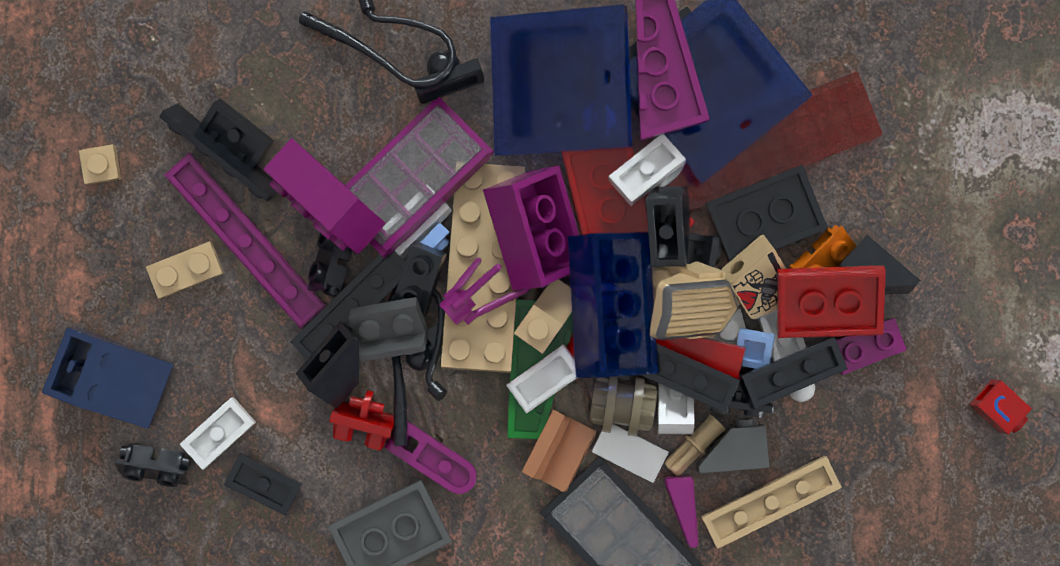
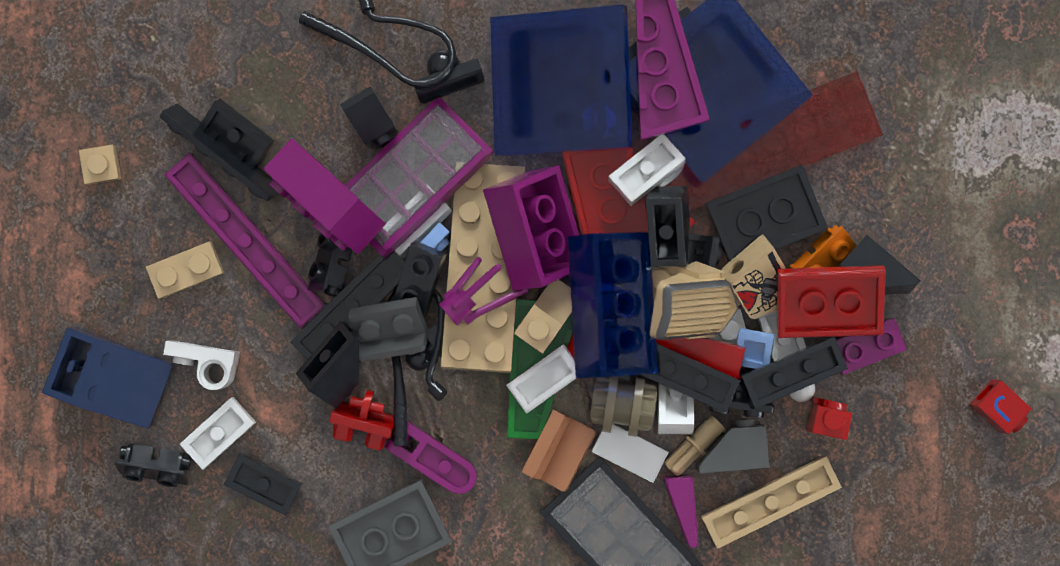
none -> white plate [163,340,240,390]
none -> black slope [340,87,397,149]
none -> red brick [806,397,852,440]

